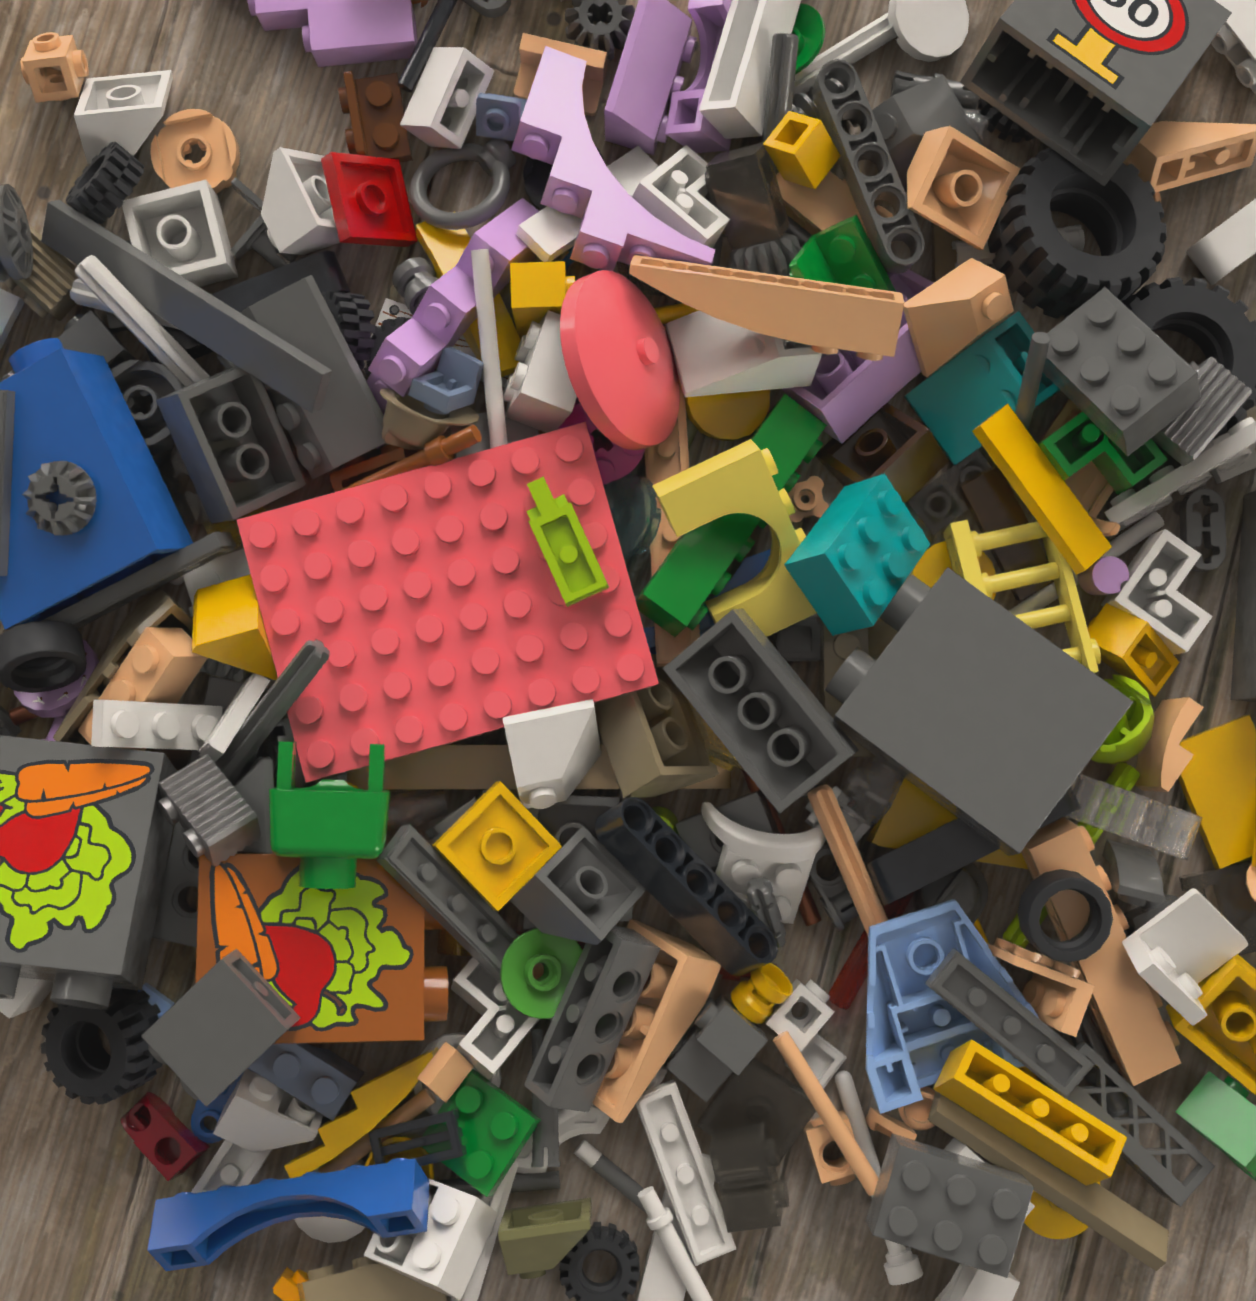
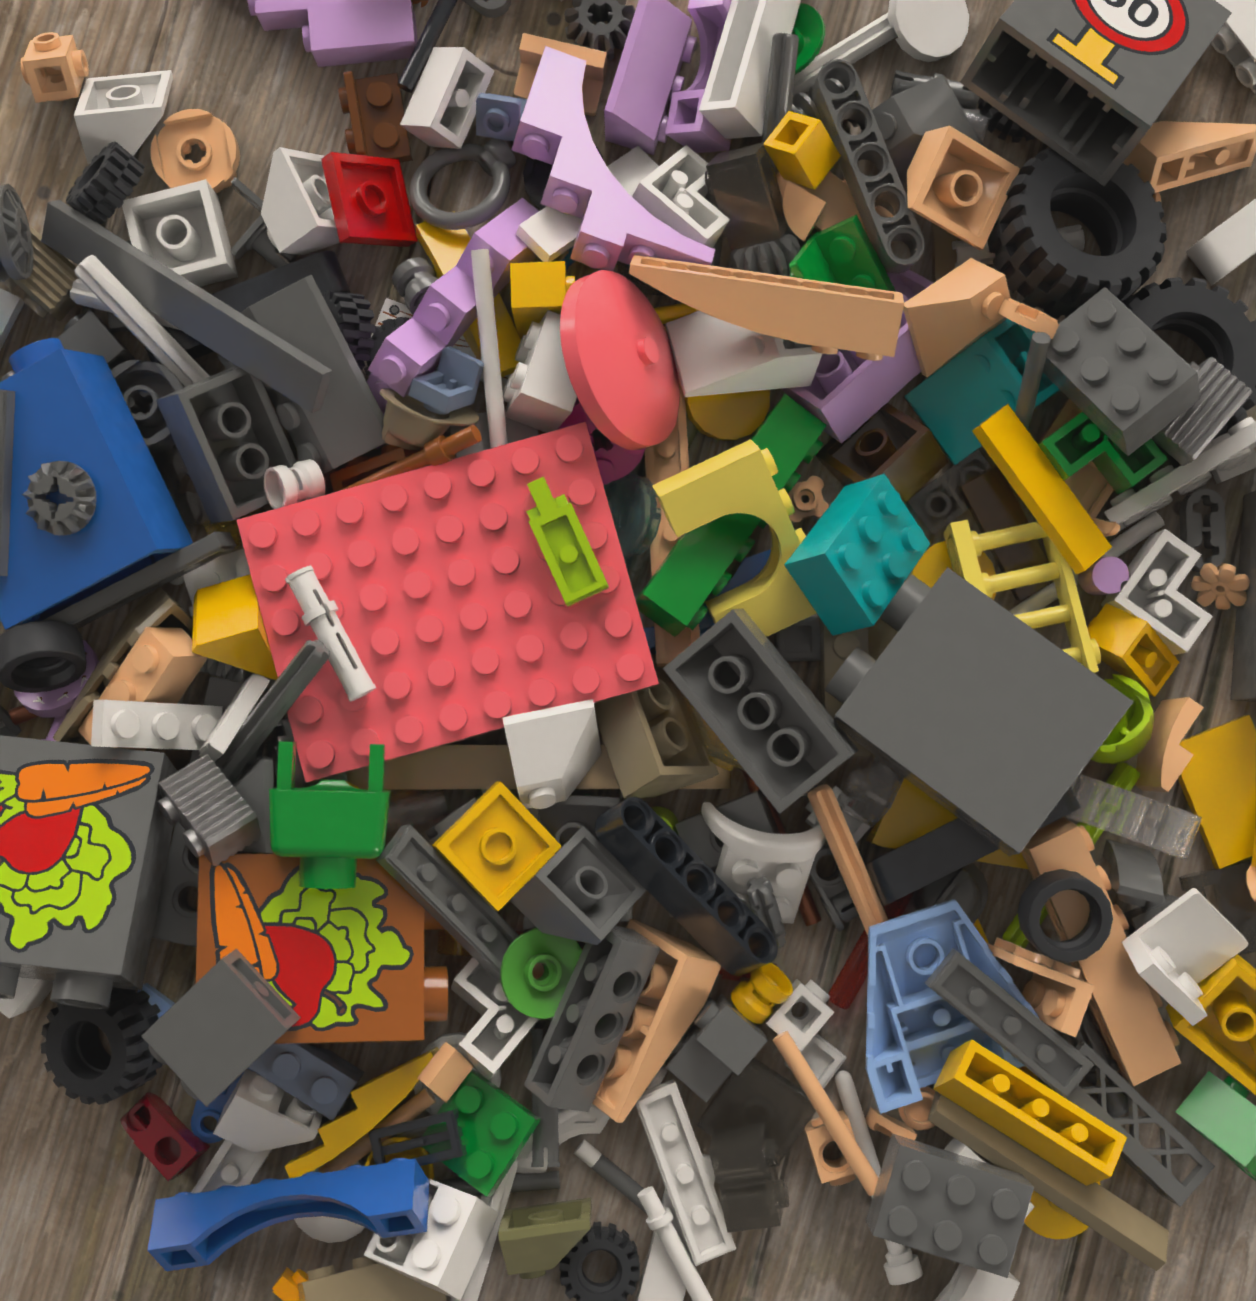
none -> wheel [264,459,325,509]
none -> white pin [285,565,376,702]
none -> light nougat tile [783,180,827,242]
none -> light nougat tile [998,298,1060,339]
none -> light nougat plant [1191,563,1250,610]

